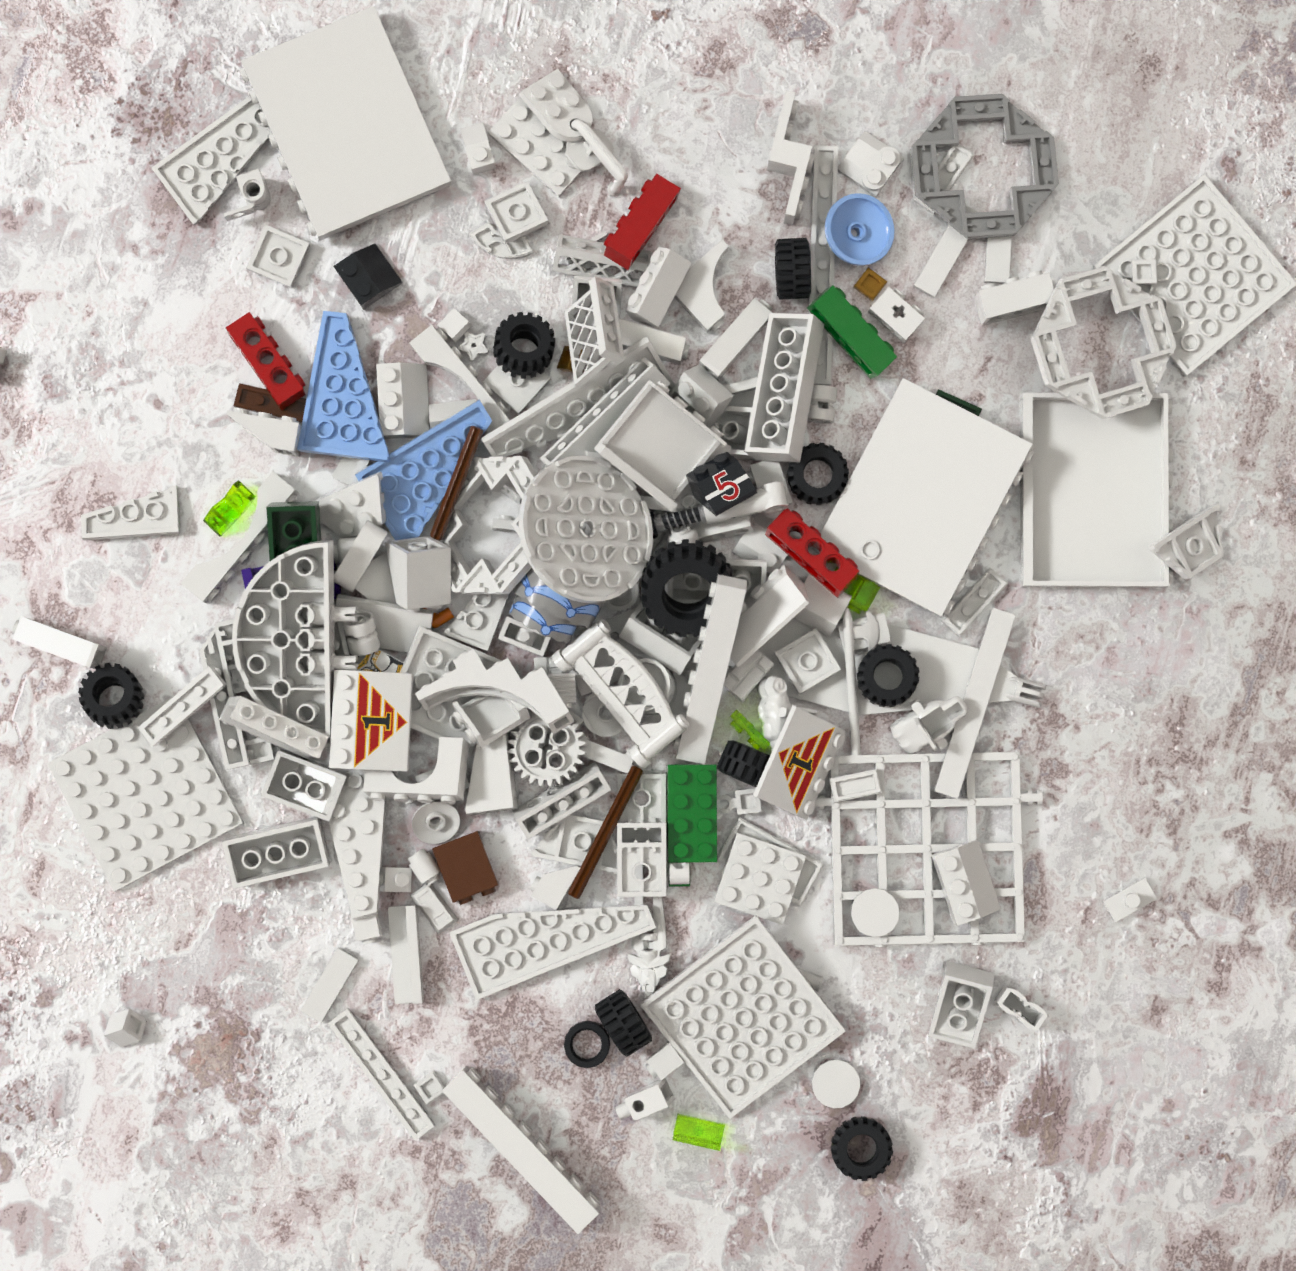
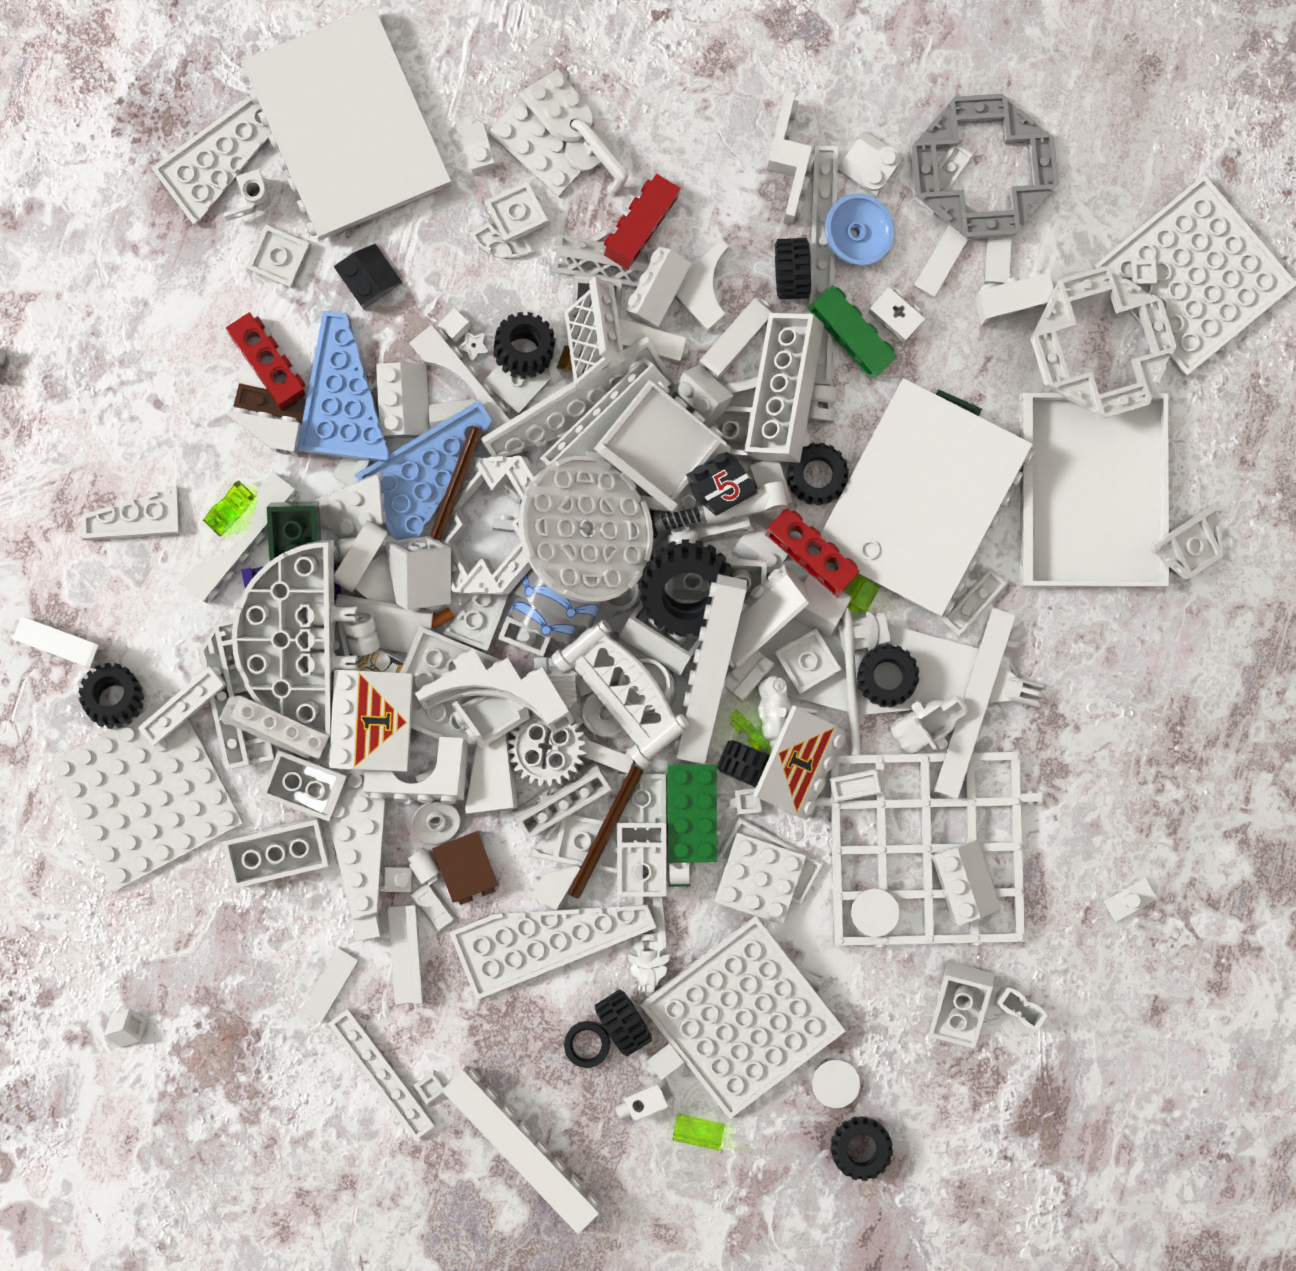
pearl gold tile [853,267,887,301] -> none

